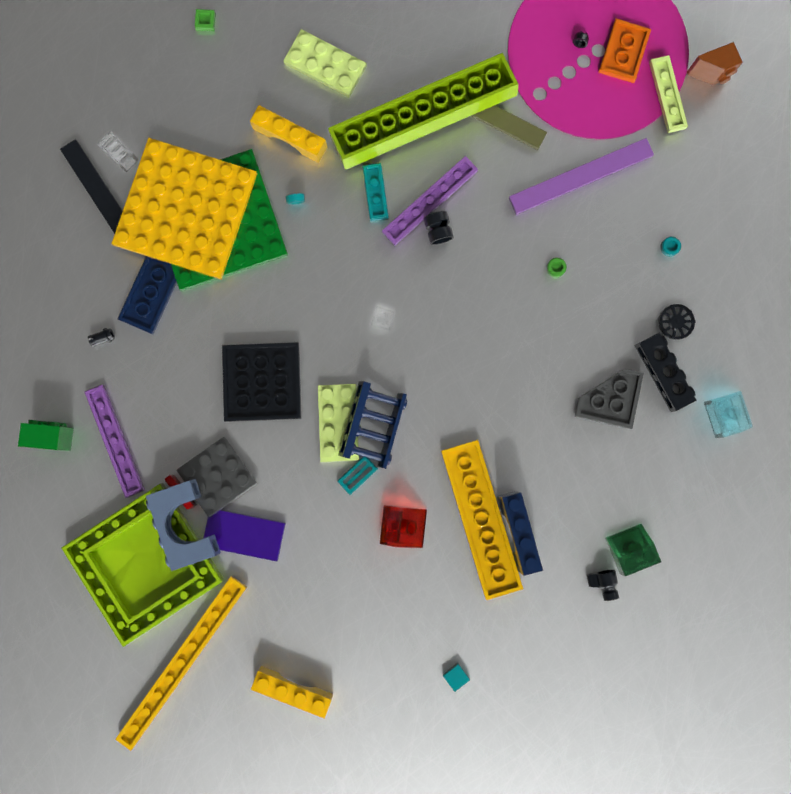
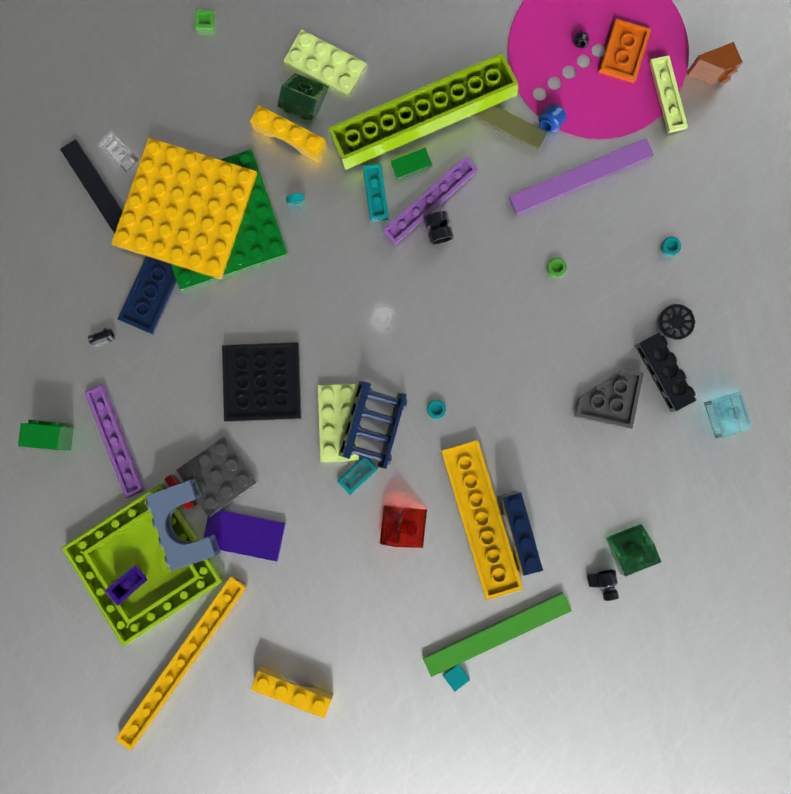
none -> dark purple slope [104,565,148,606]
none -> clear green slope [277,73,329,121]
none -> green tile [391,148,432,180]
none -> bright green tile [423,592,572,677]
none -> teal tile [427,400,446,419]
none -> blue head [538,104,567,133]

